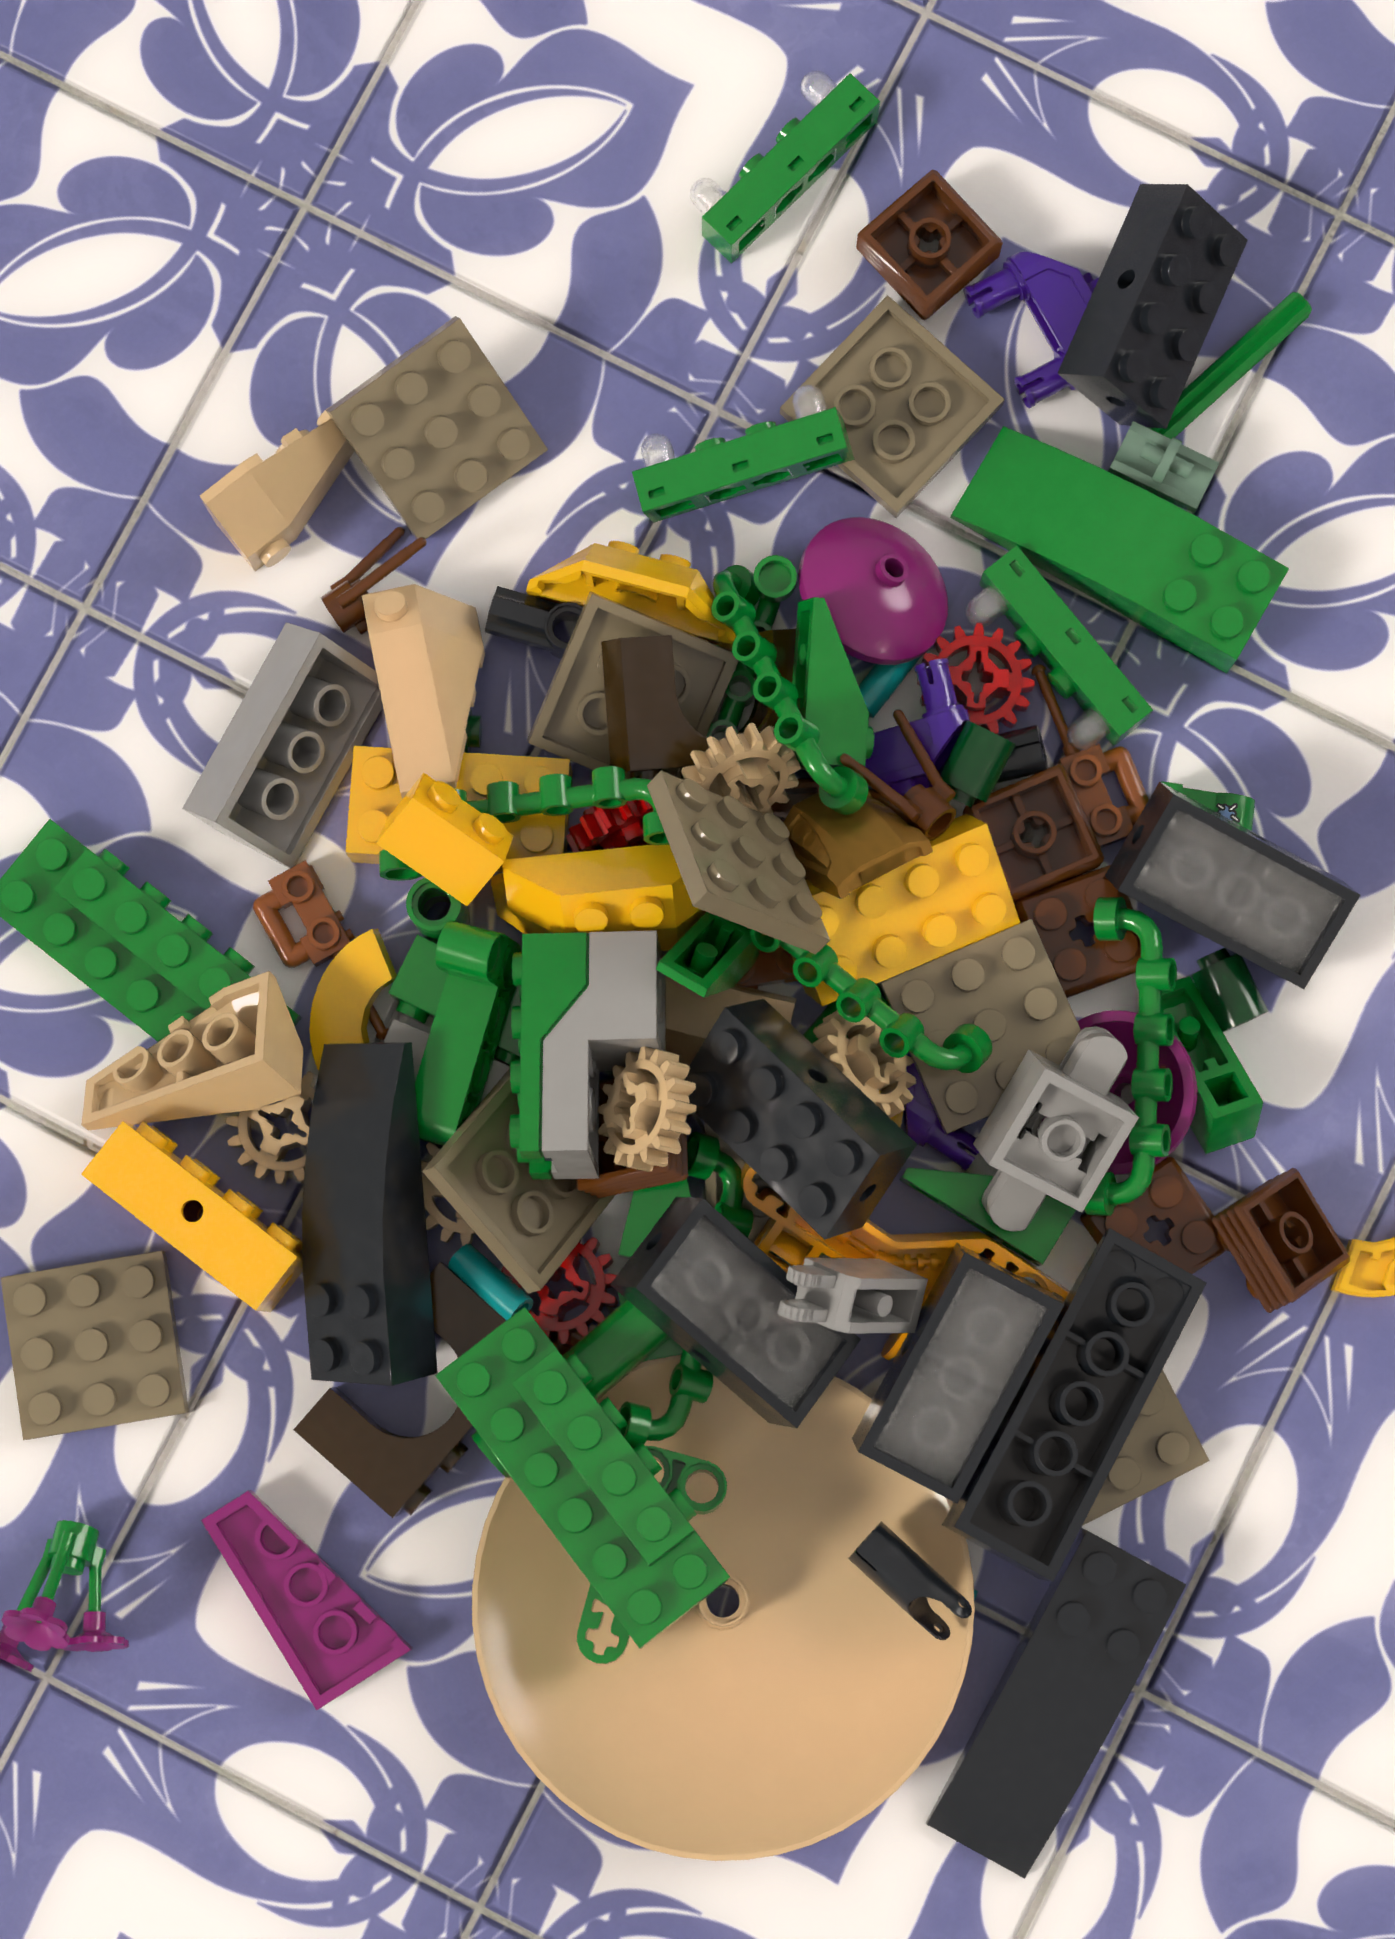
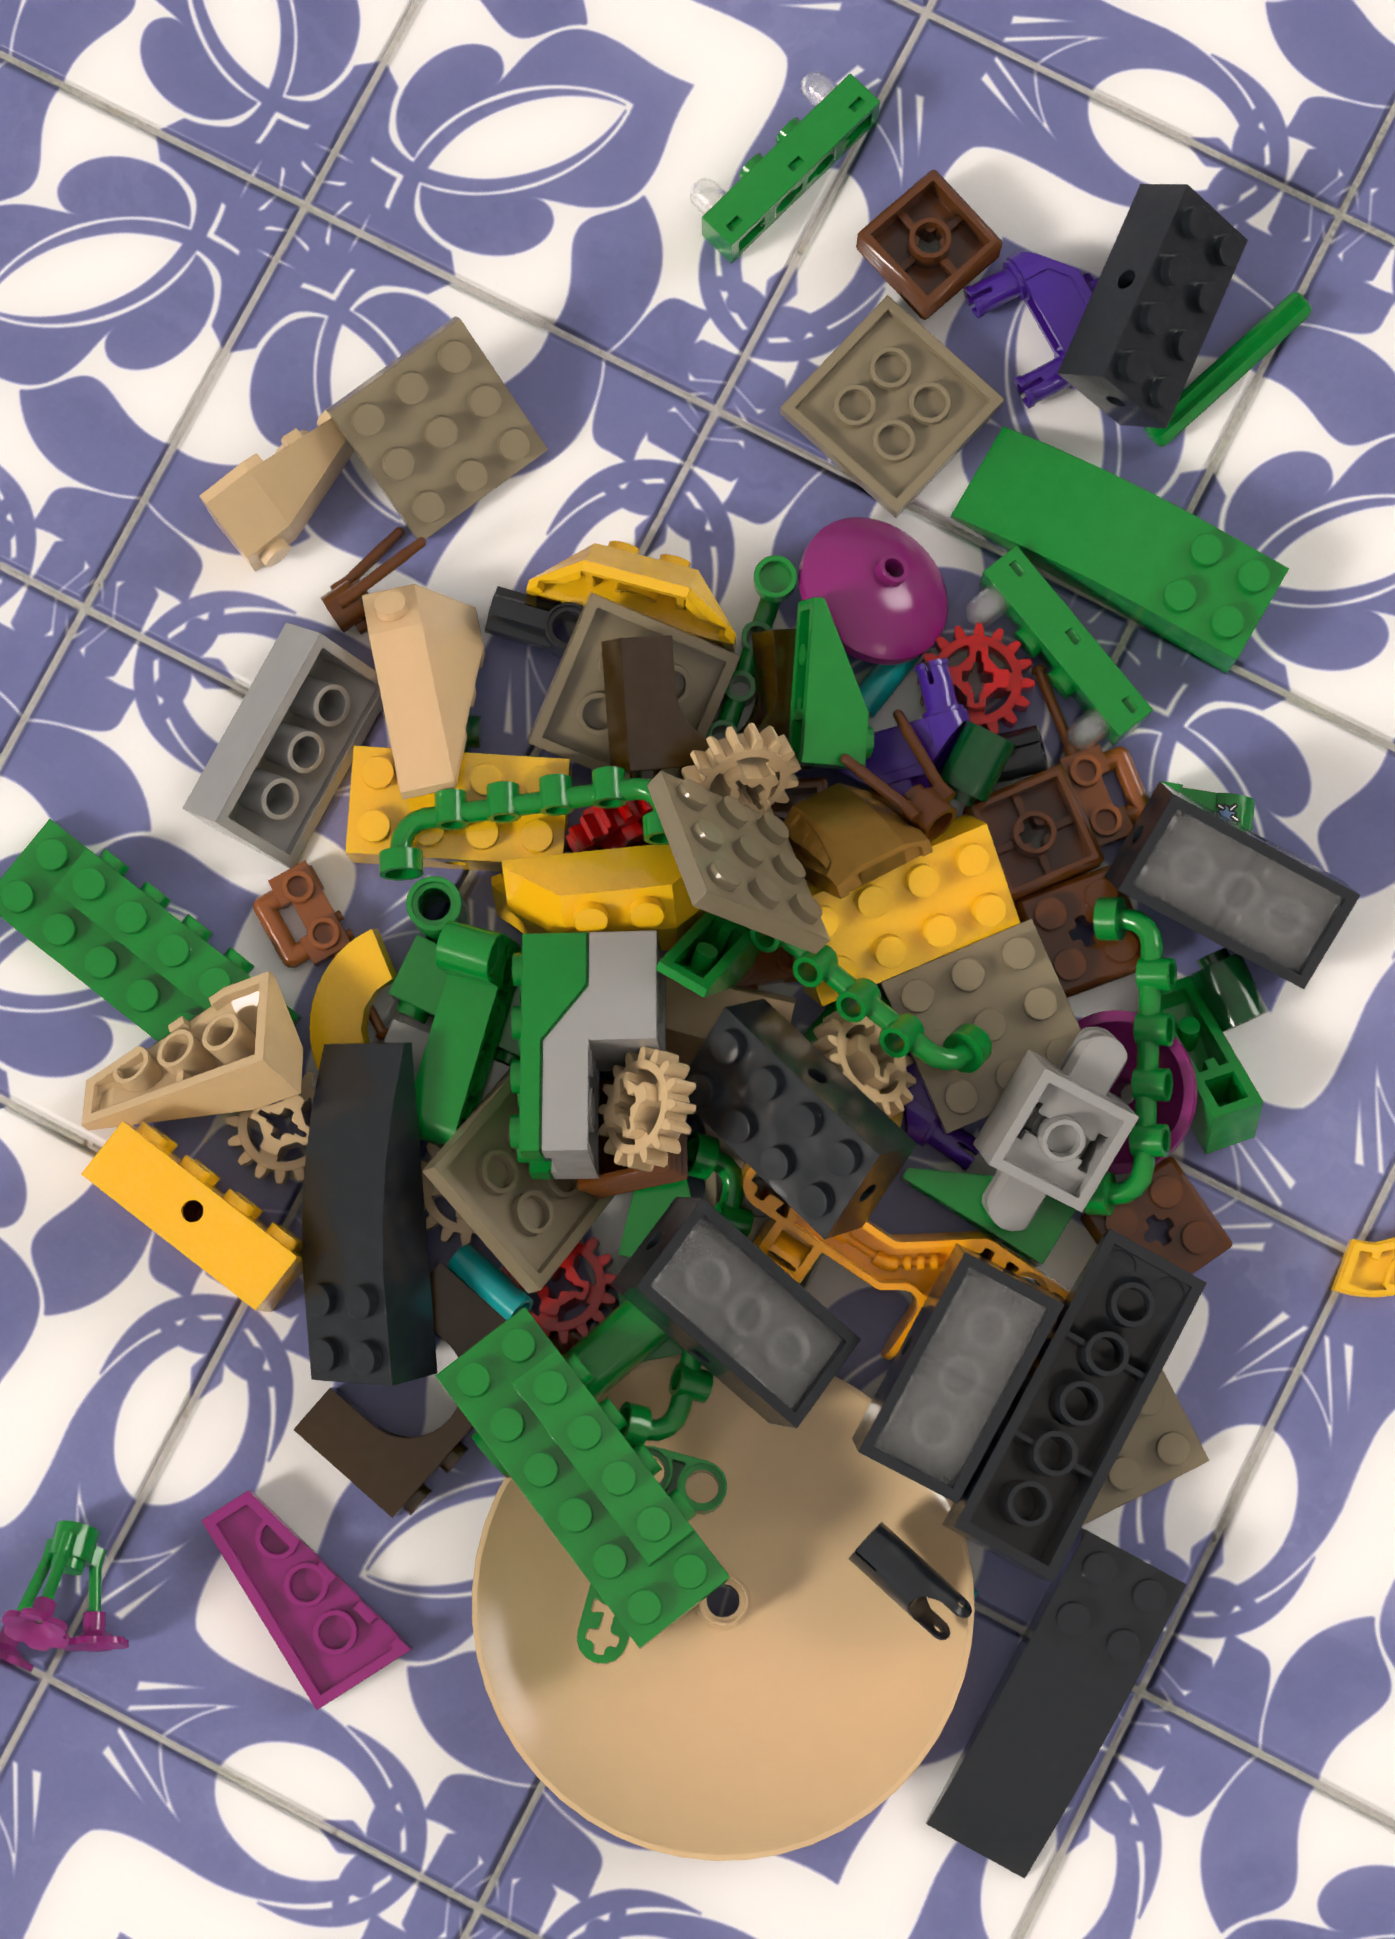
dark tan plate [0,1251,189,1440] -> none
yellow brick [376,773,514,906] -> none
green piece [632,385,855,523] -> none
green bar [711,565,868,815] -> none
light grey hinge [778,1258,928,1334] -> none
sand green hips [1108,421,1219,513] -> none
reddish brown brick [1212,1168,1350,1313] -> none

